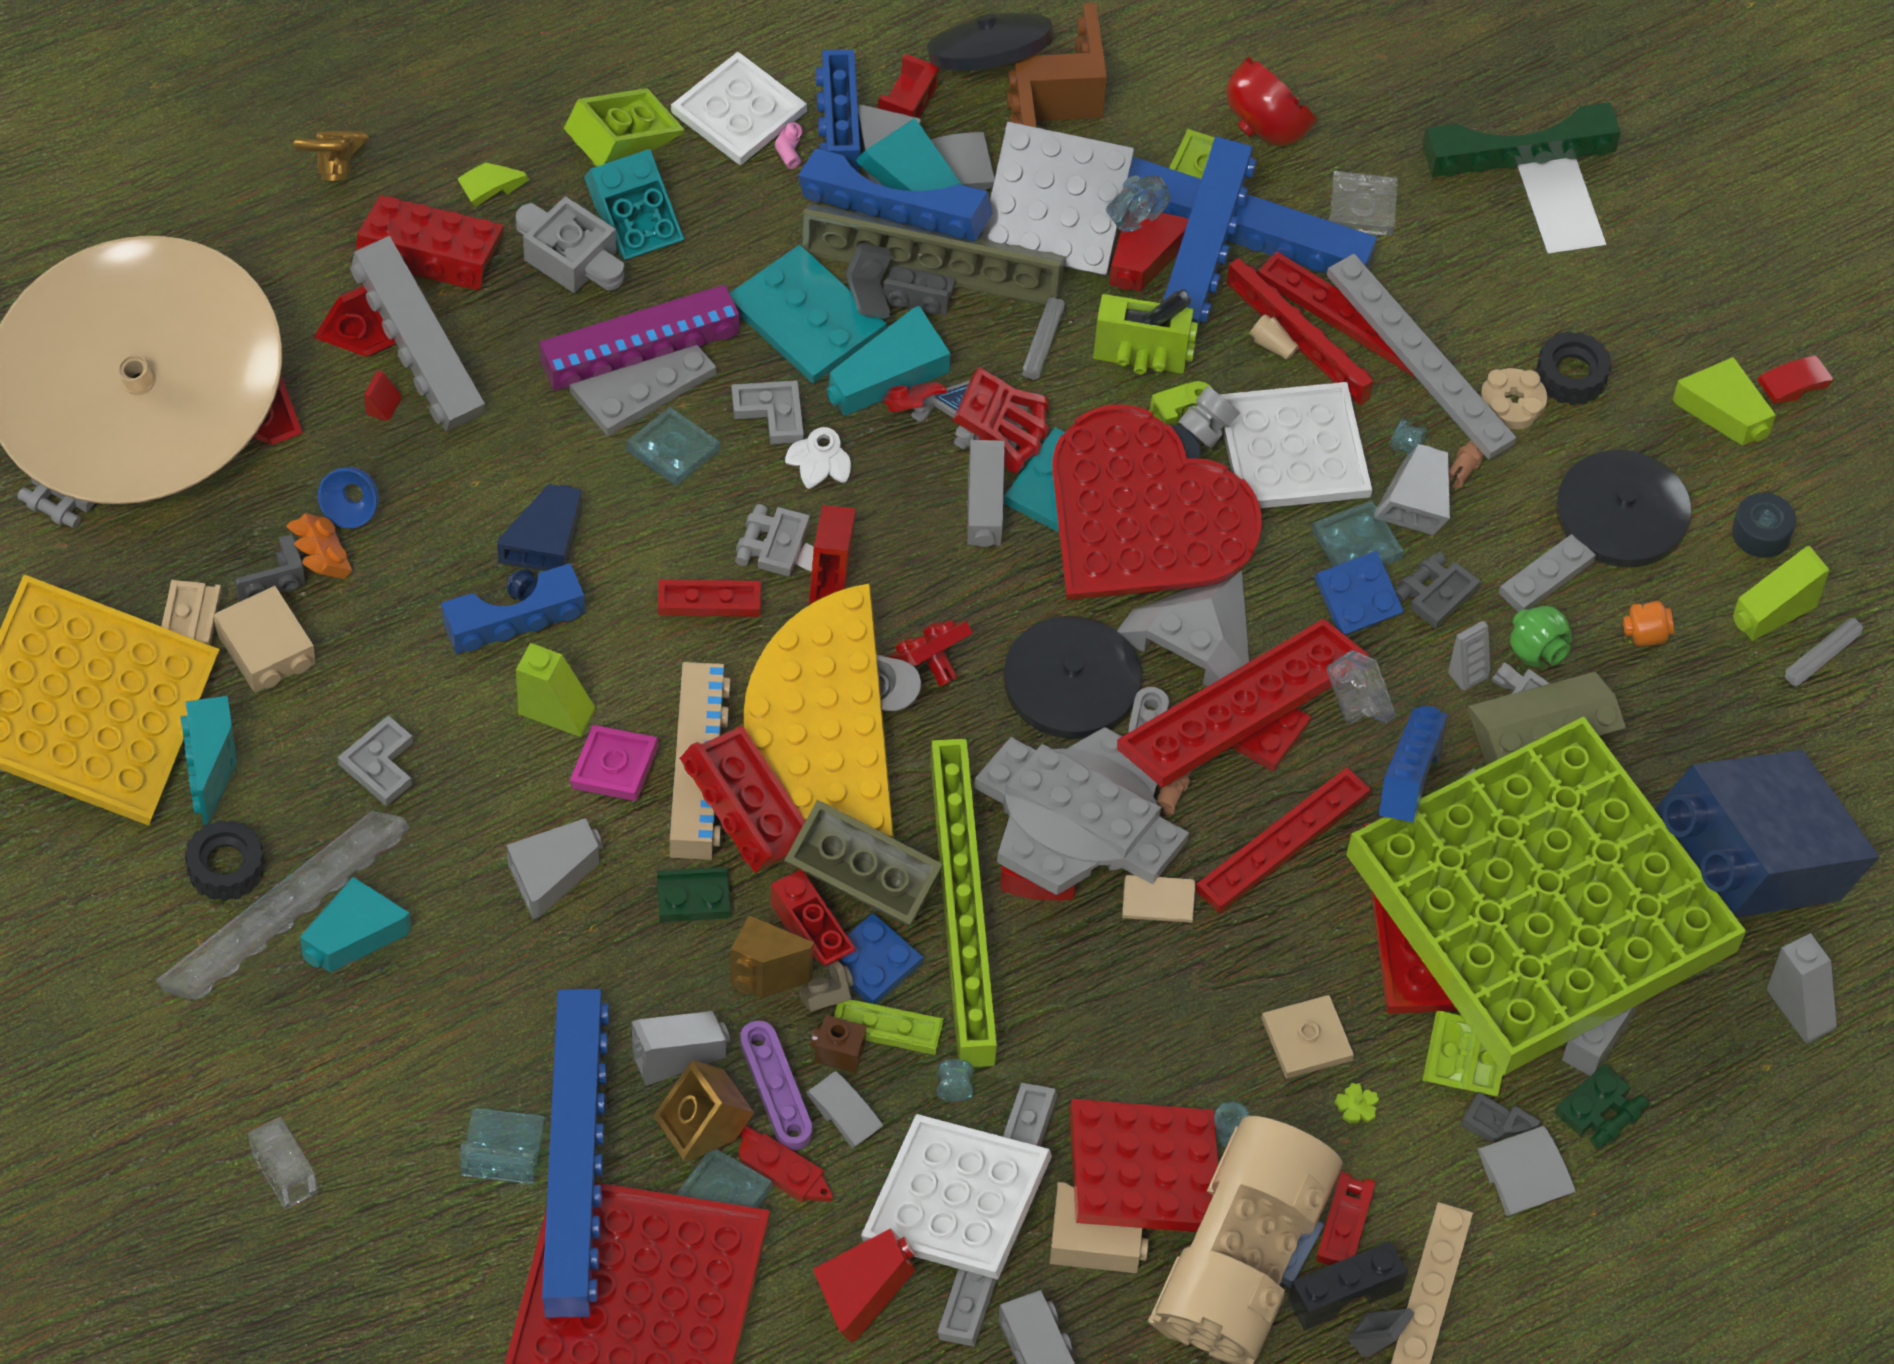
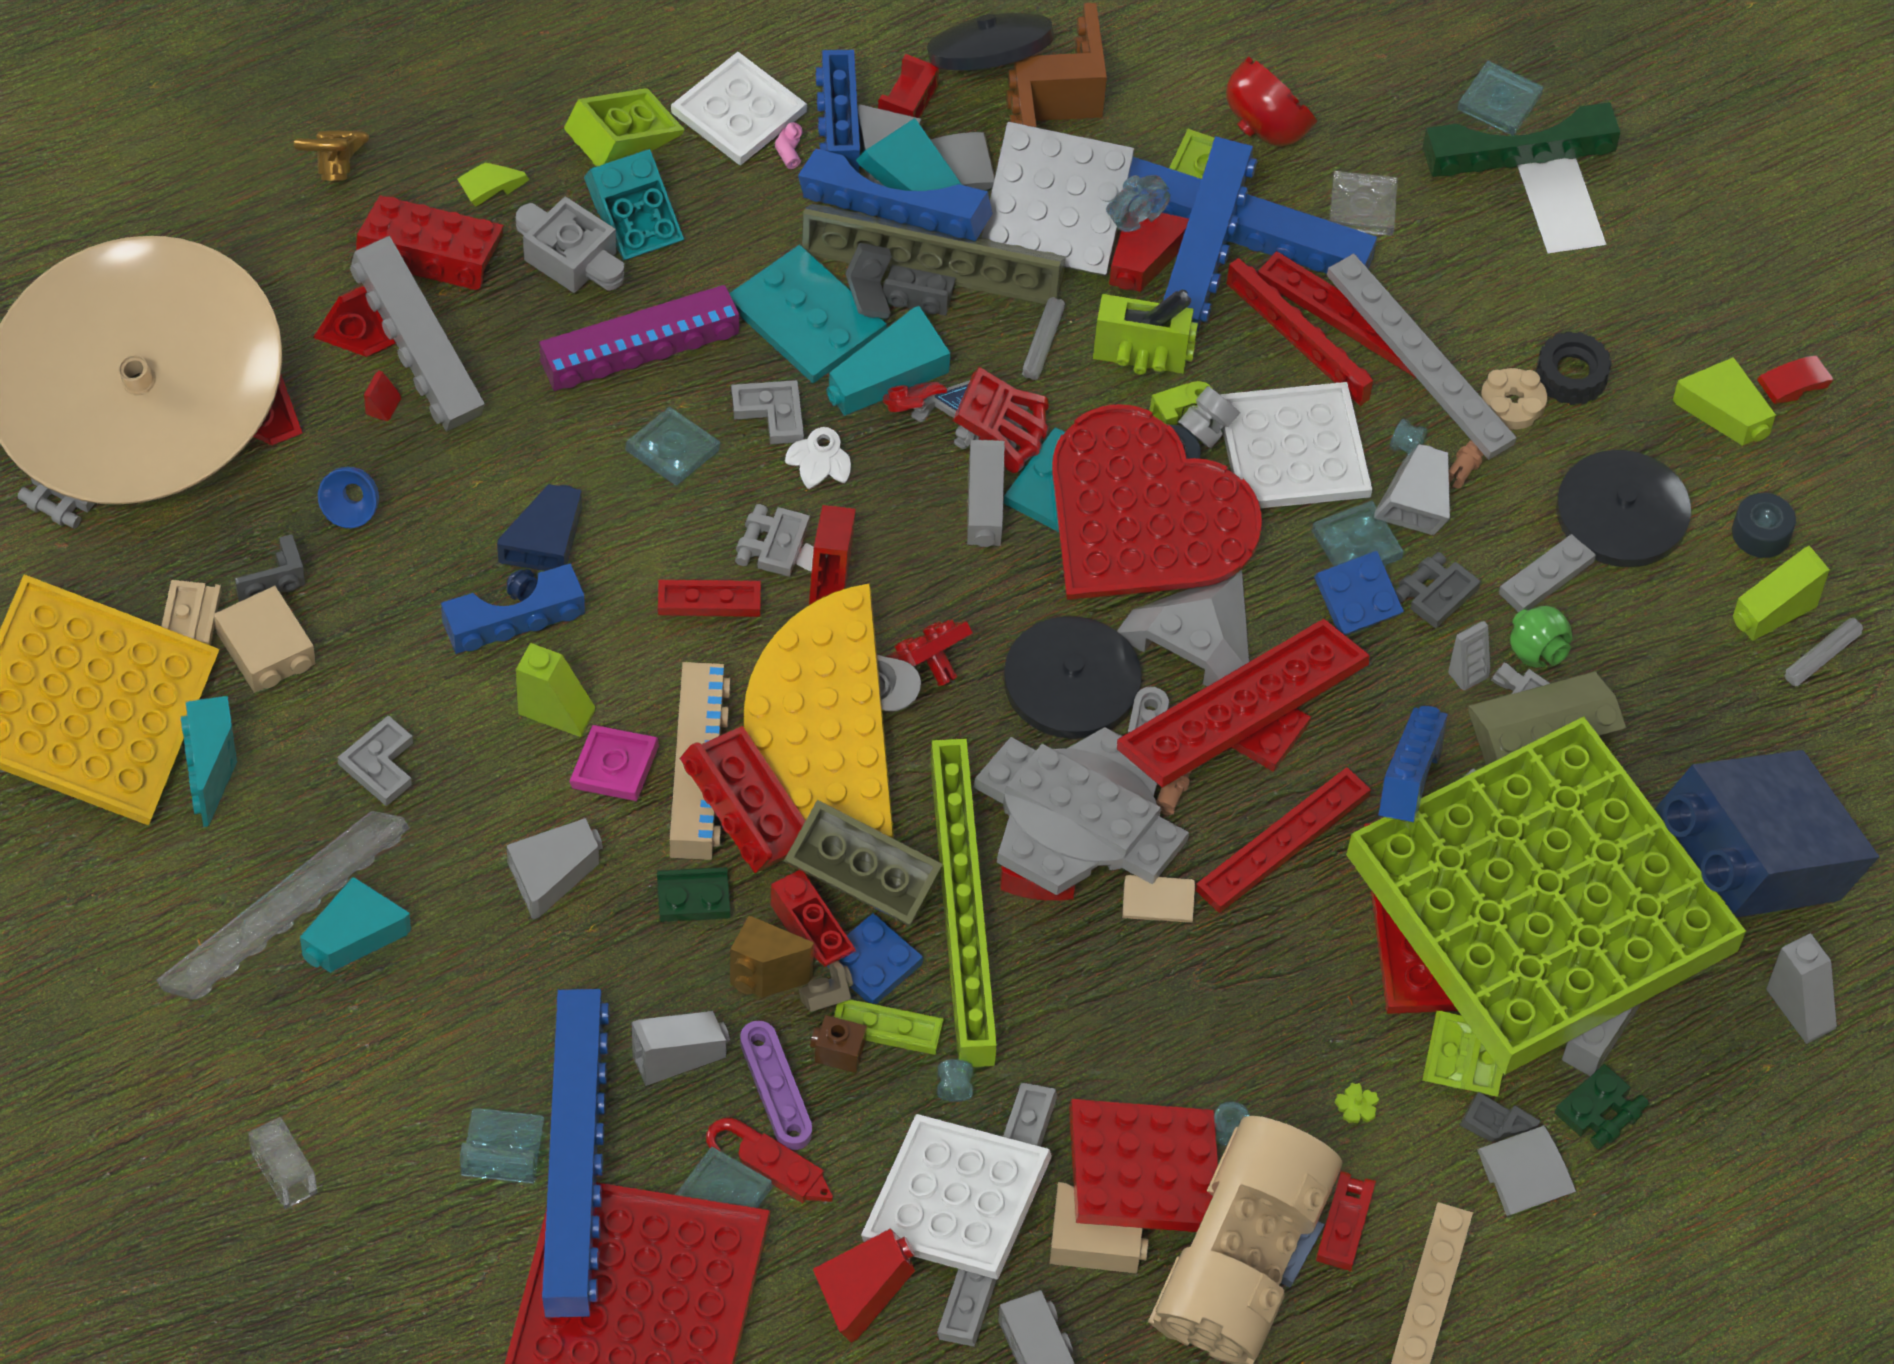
black tyre [185,820,265,901] -> none
orange plate [286,513,352,579] -> none
light grey wing [569,345,716,437] -> none
pearl gold slope [653,1060,754,1161] -> none
light grey slope [806,1071,883,1148] -> none
tan cone [1250,314,1299,360] -> none
tan plate [1262,995,1354,1079] -> none
black arch [1288,1241,1407,1331] -> none
clear bracket [1327,650,1396,724] -> none
dark grey slope [1348,1308,1415,1357] -> none
orange head [1623,600,1674,647] -> none
none -> clear light blue plate [1458,61,1544,135]

